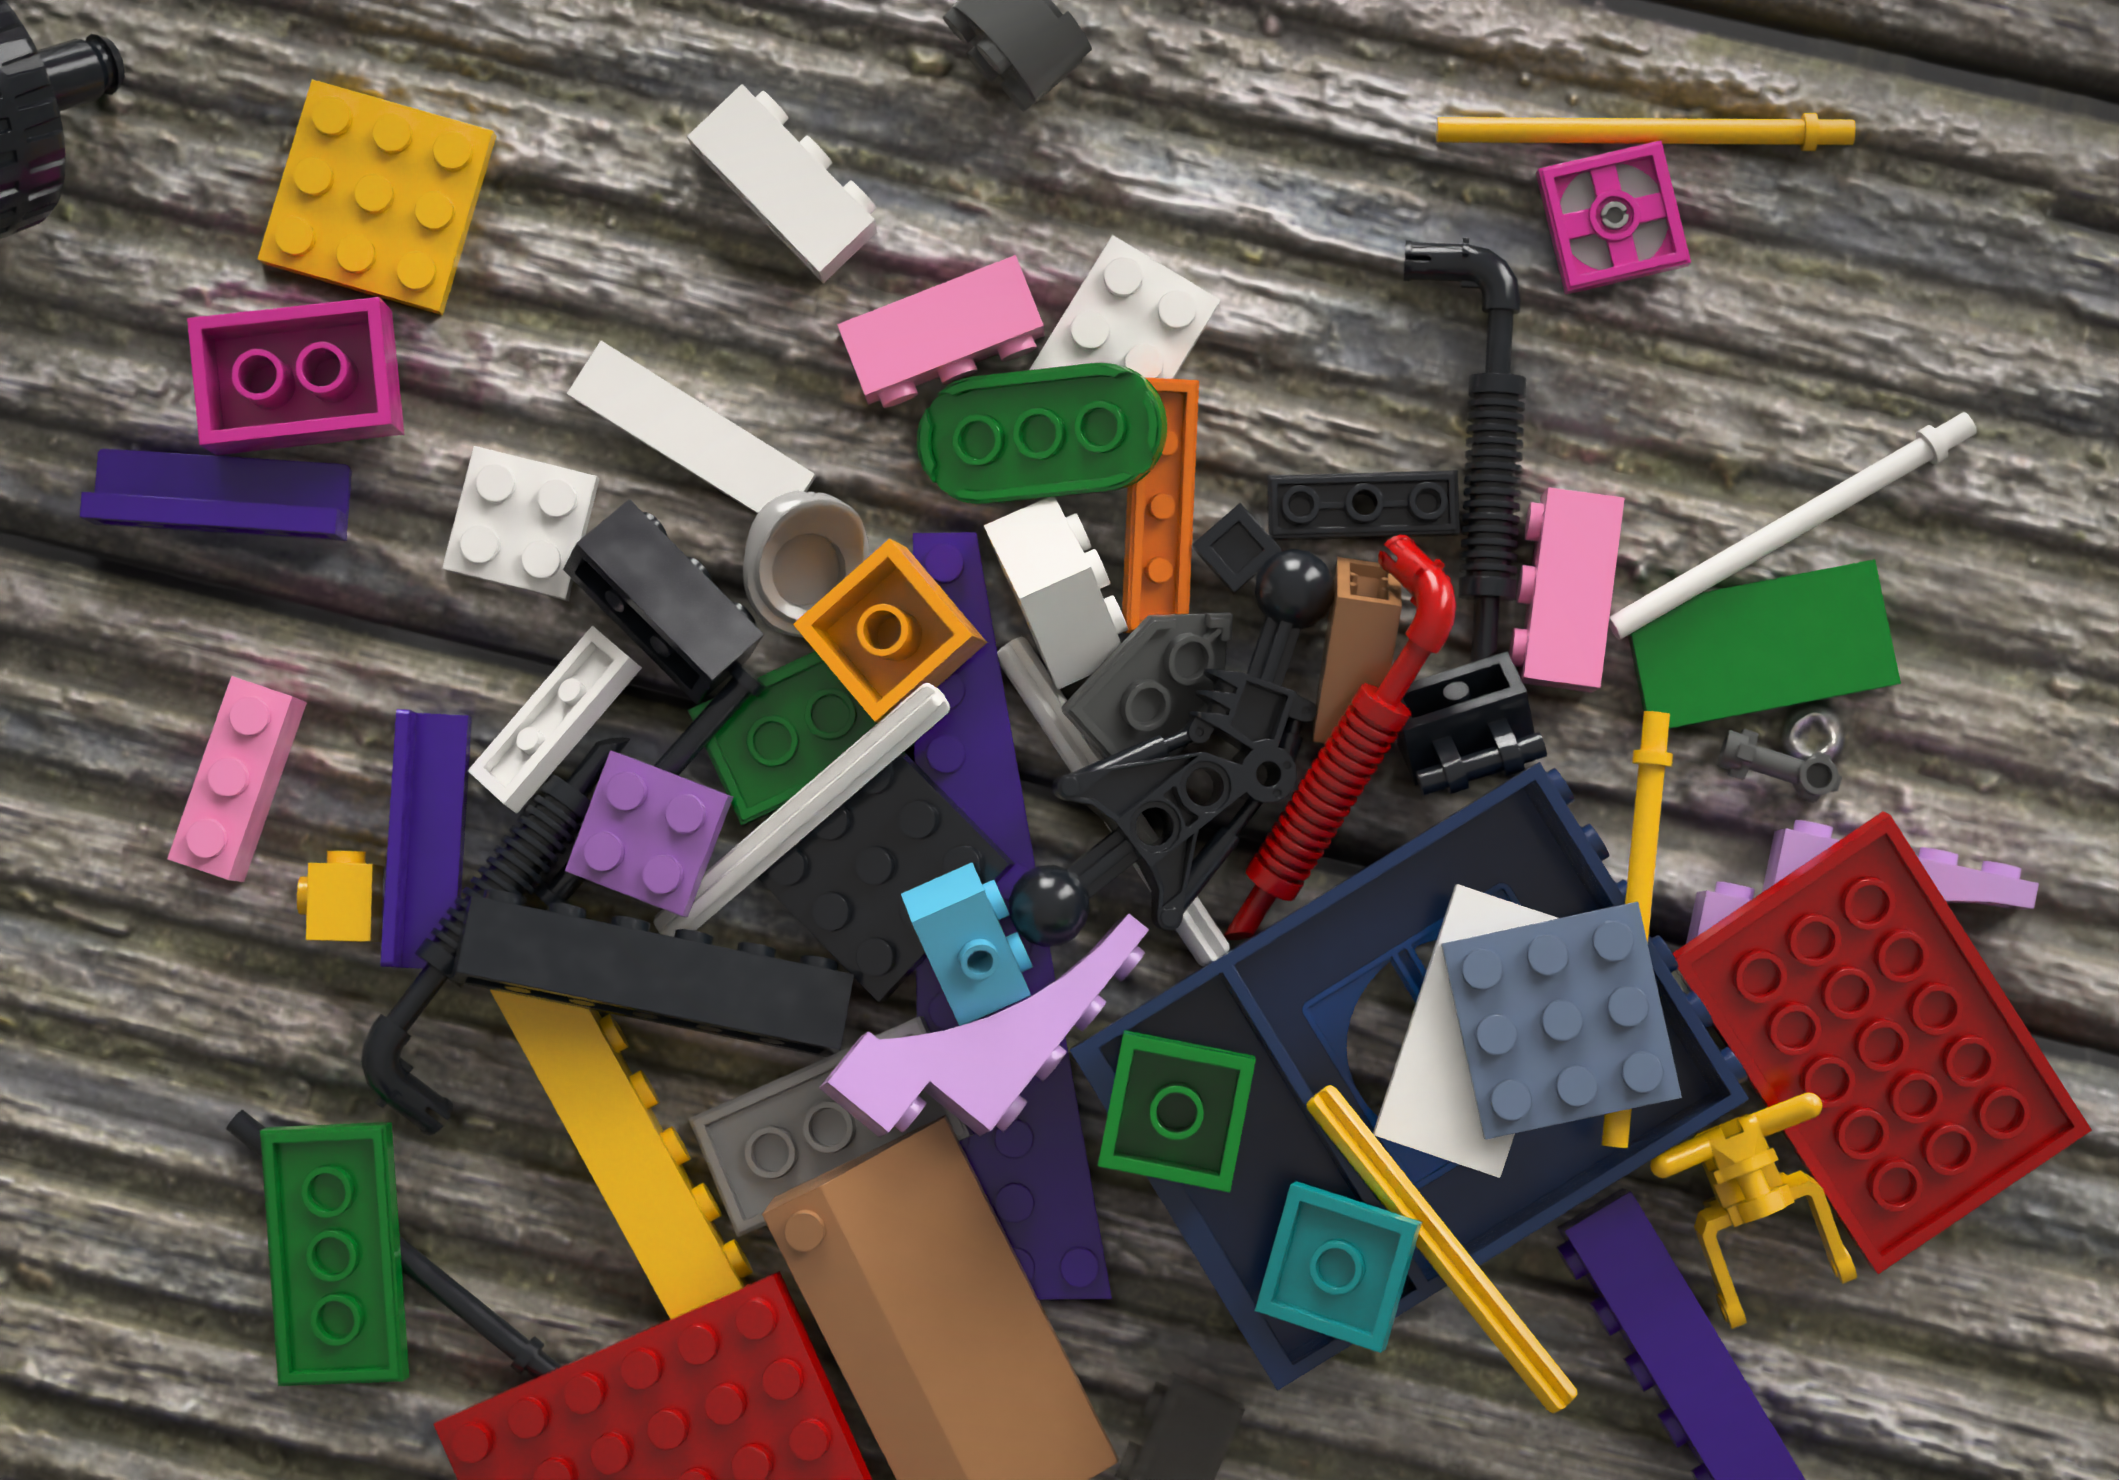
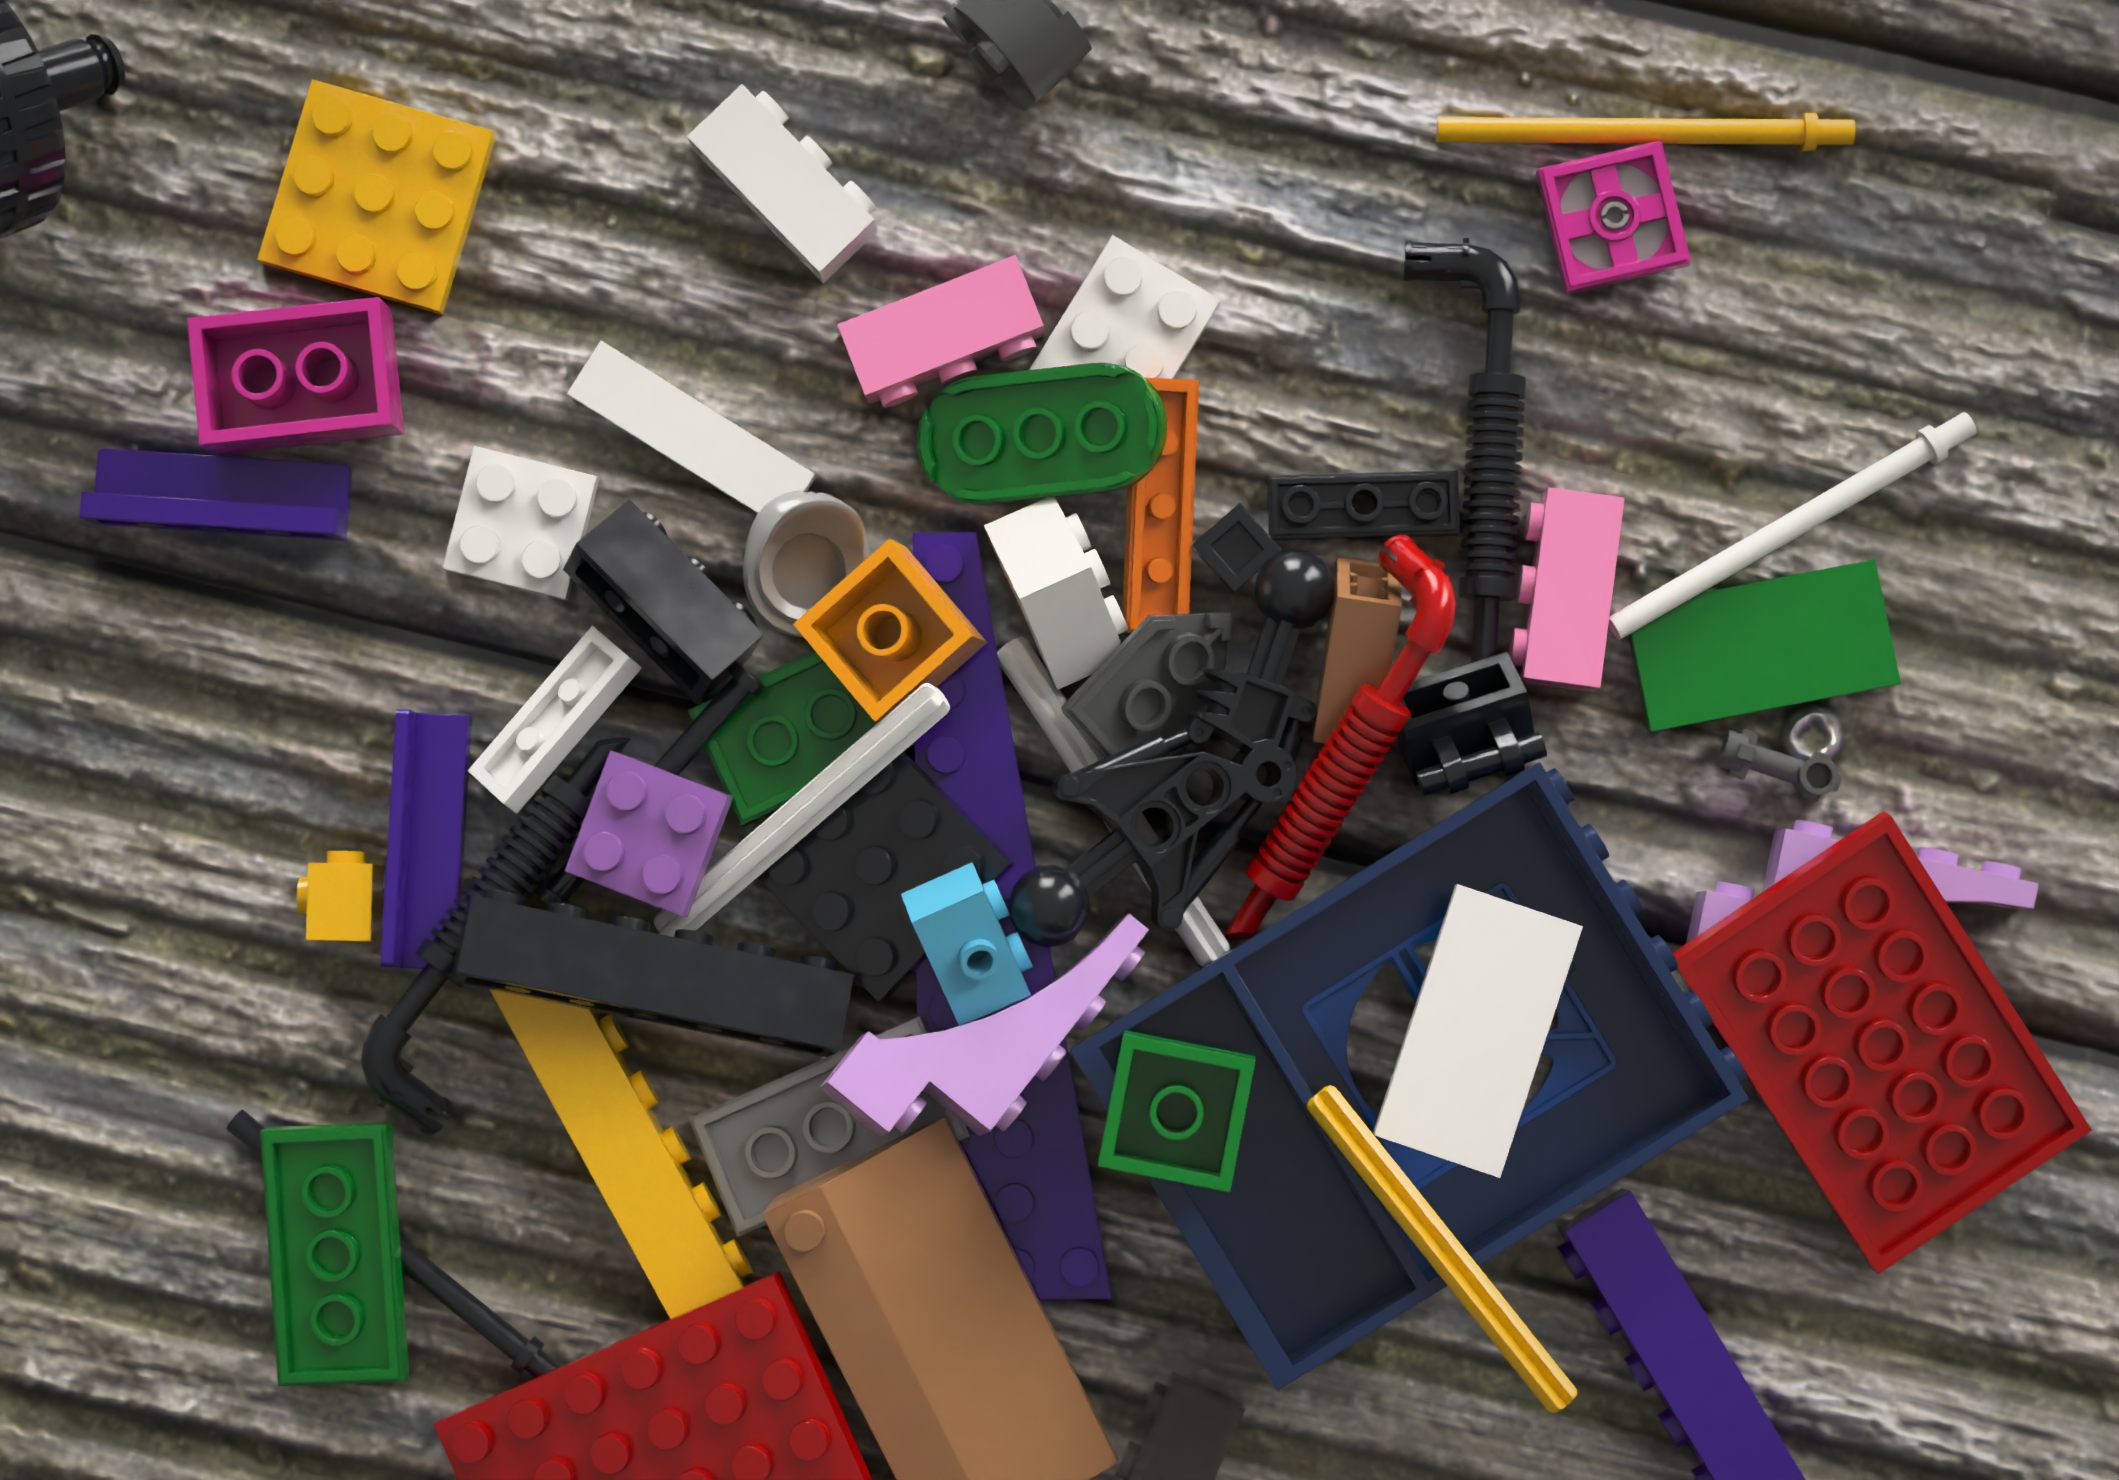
bright pink brick [167,676,307,882] -> none
teal plate [1255,1181,1422,1353] -> none
sand blue plate [1441,902,1682,1140] -> none
yellow bar [1601,711,1673,1148] -> none
yellow piece [1650,1093,1857,1329] -> none

